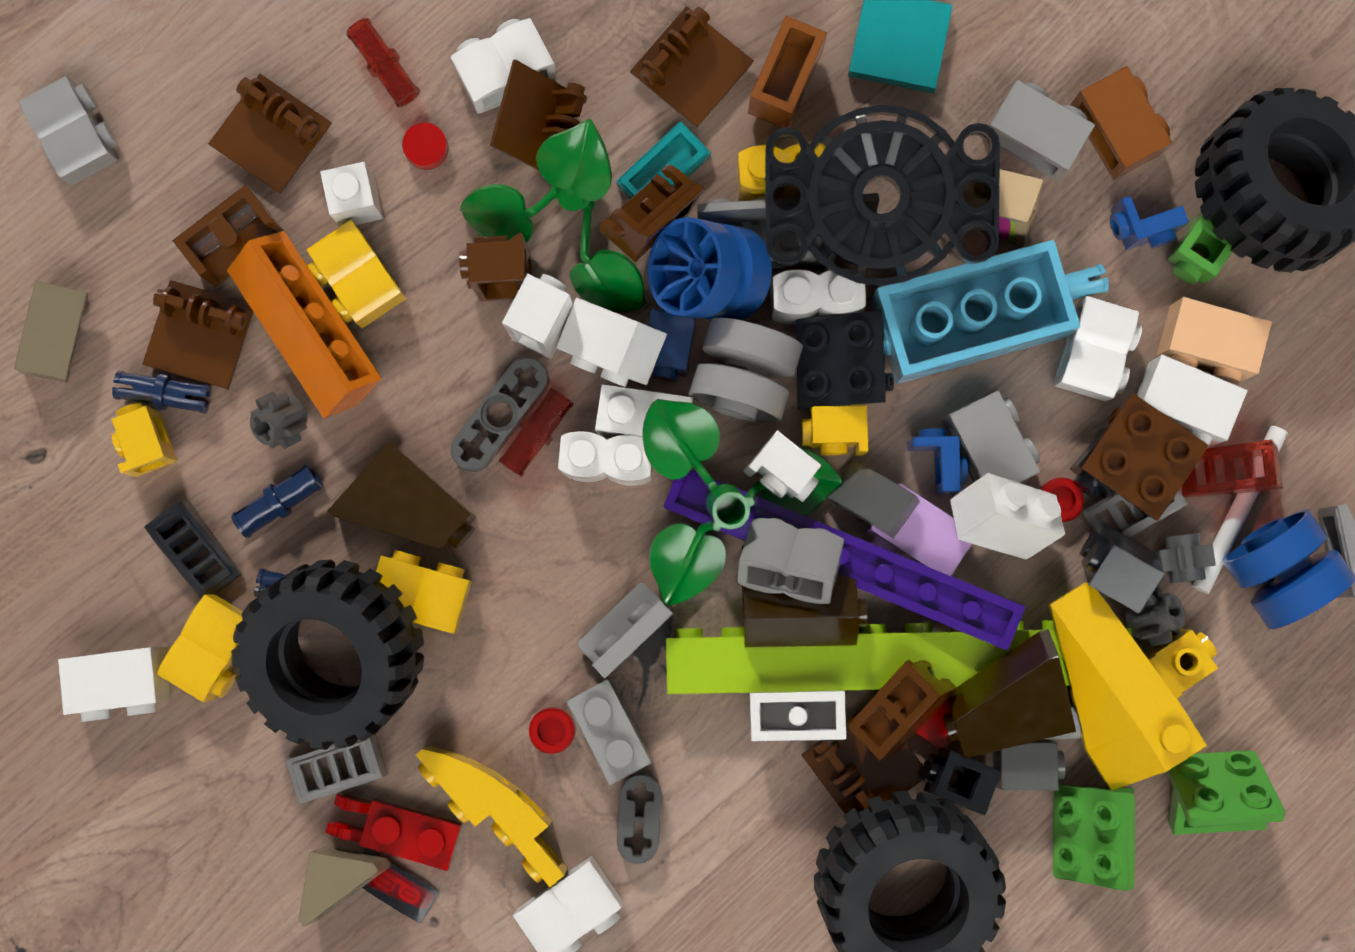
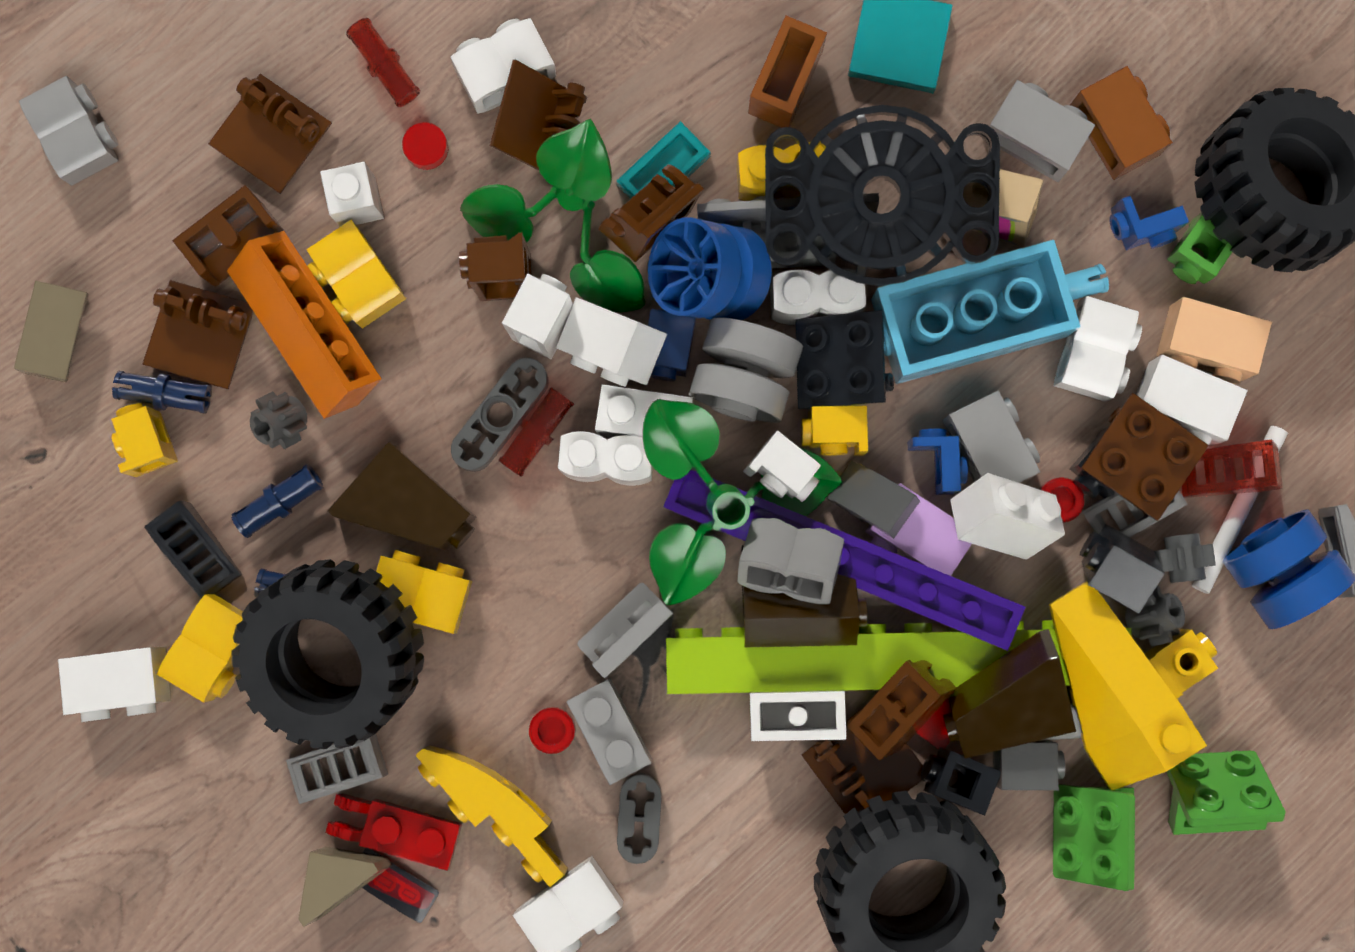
reddish brown hinge [630,6,754,128] -> none

